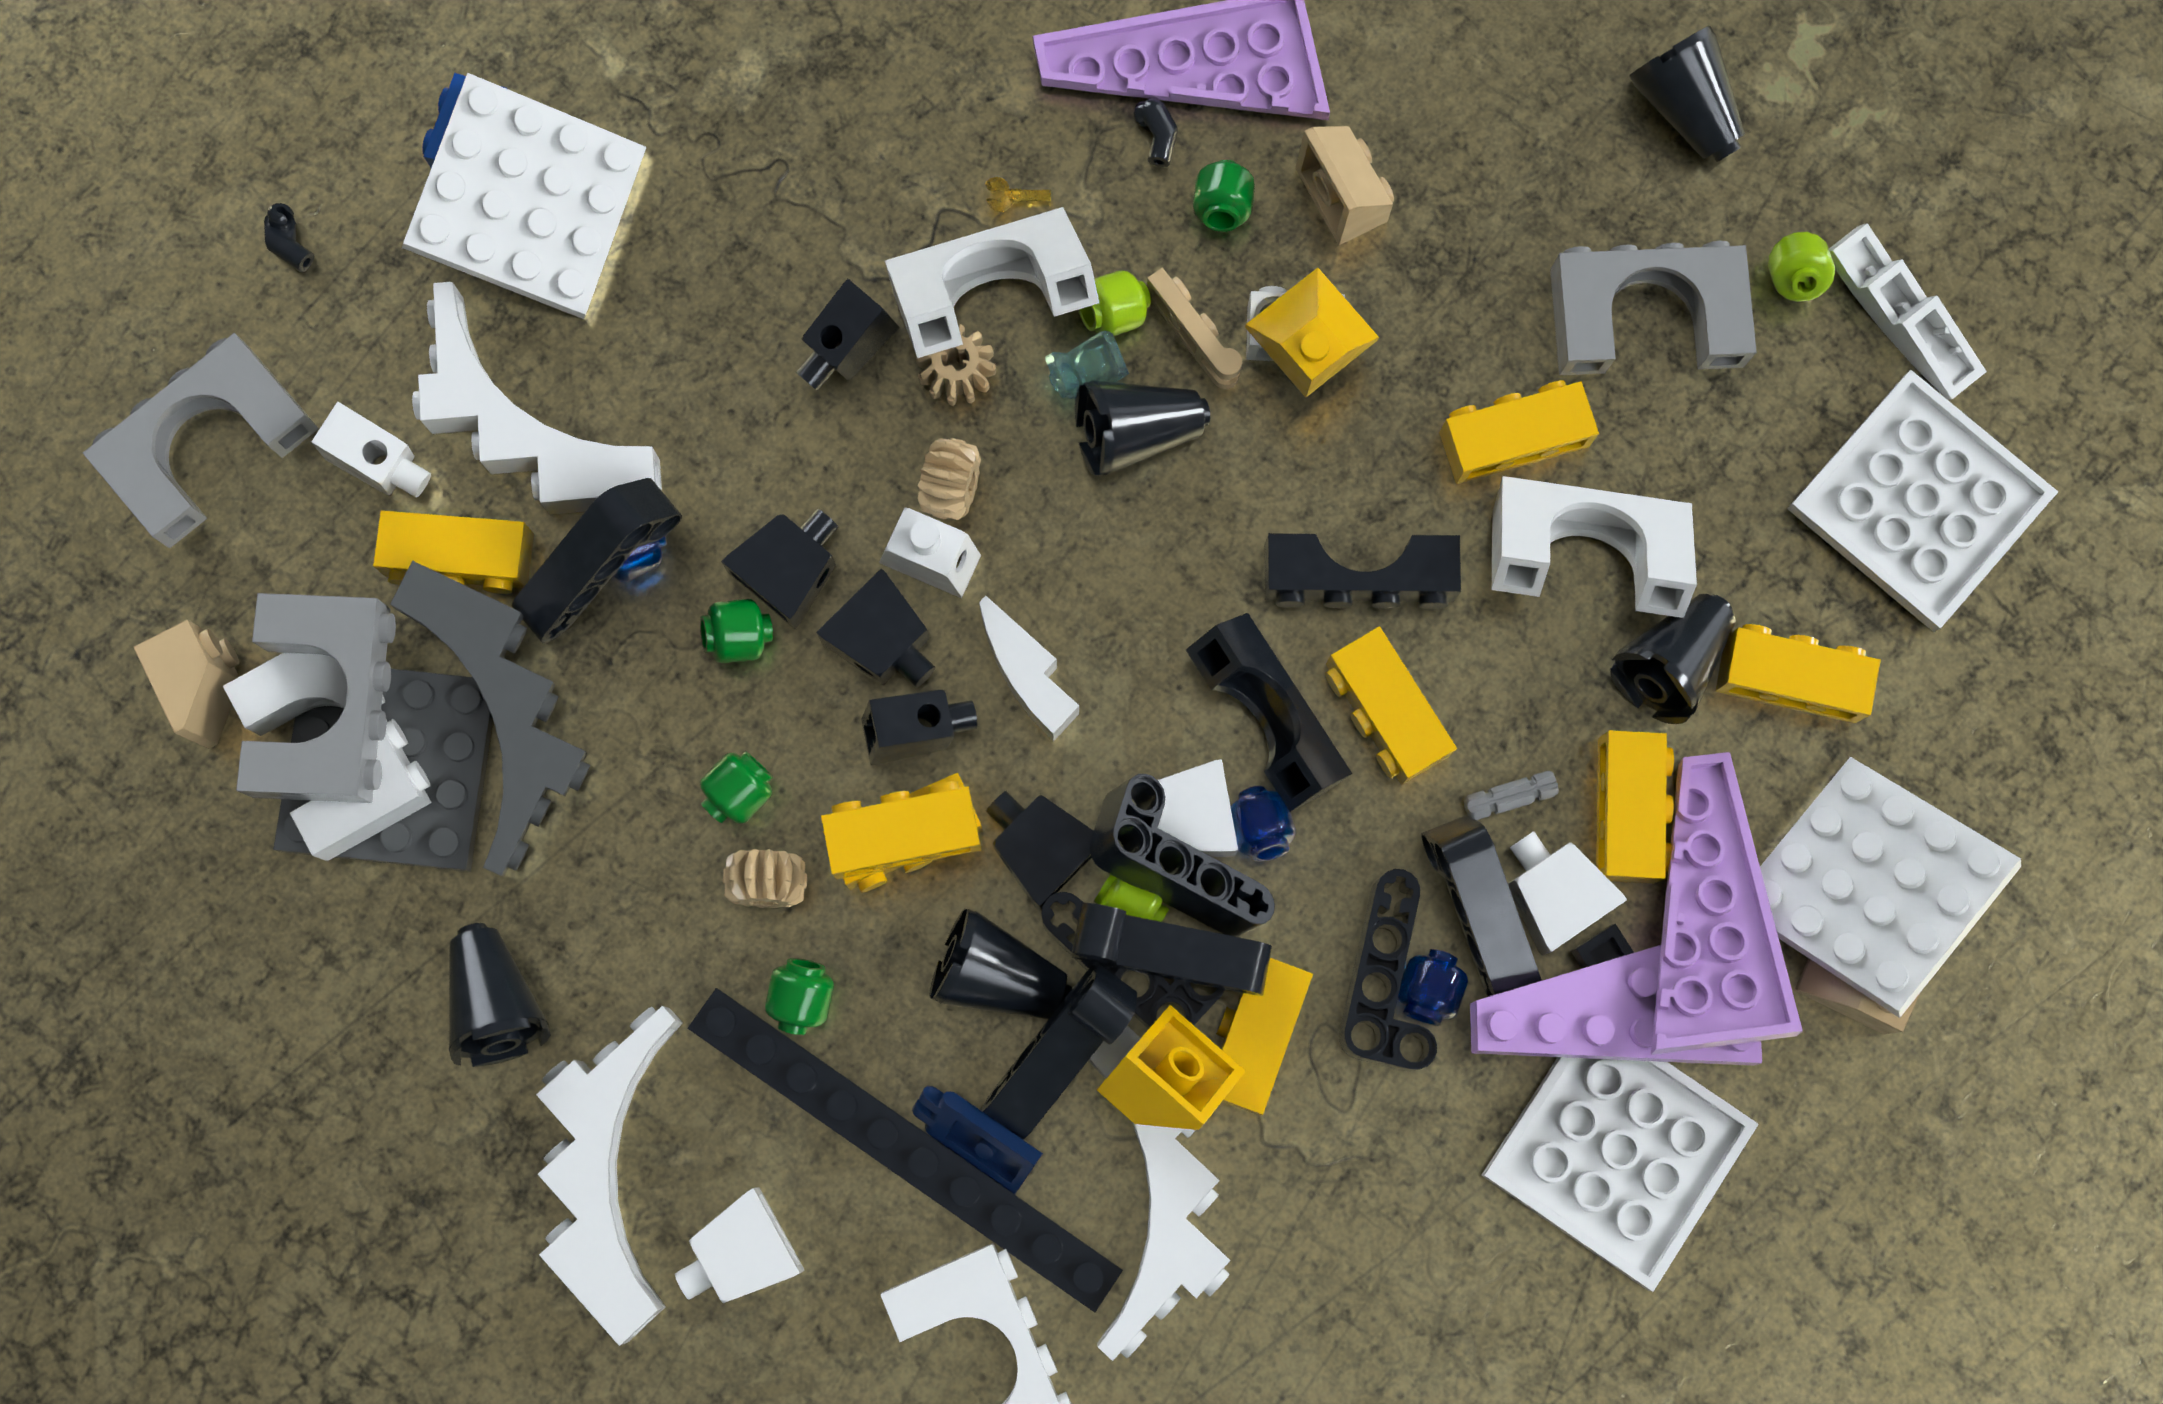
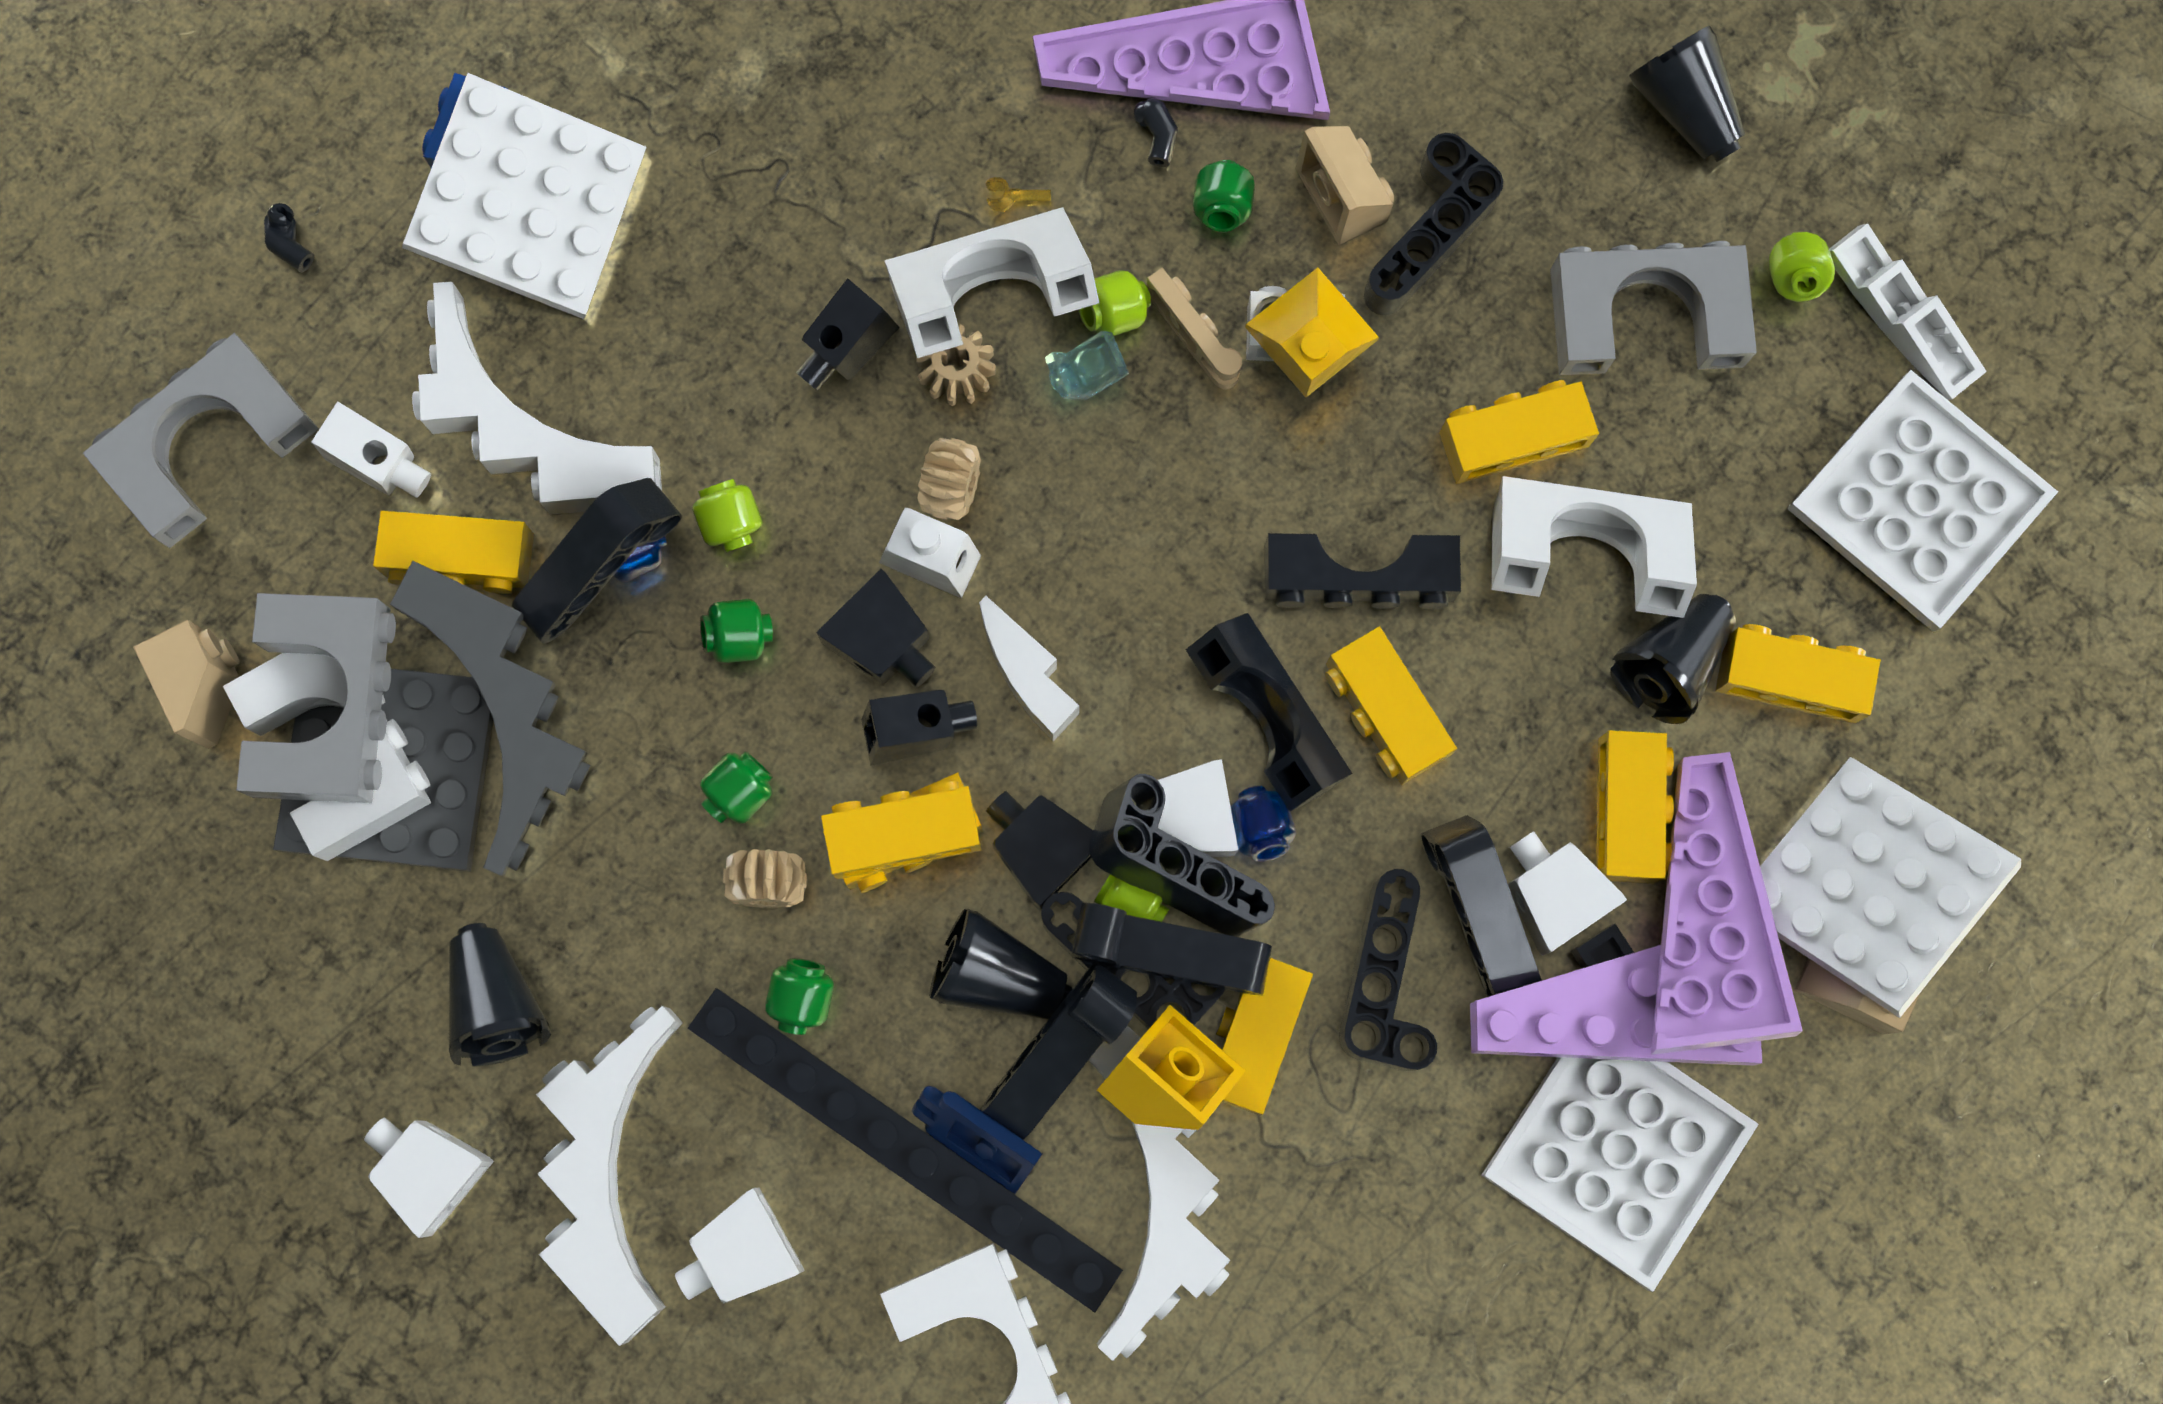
black torso [721,508,839,629] -> none
black cone [1075,380,1210,476] -> none
clear blue head [1398,949,1468,1026] -> none
light grey axle [1463,771,1559,820] -> none
none -> white torso [364,1117,494,1238]
none -> lime head [692,479,762,553]
none -> black beam [1364,132,1504,316]

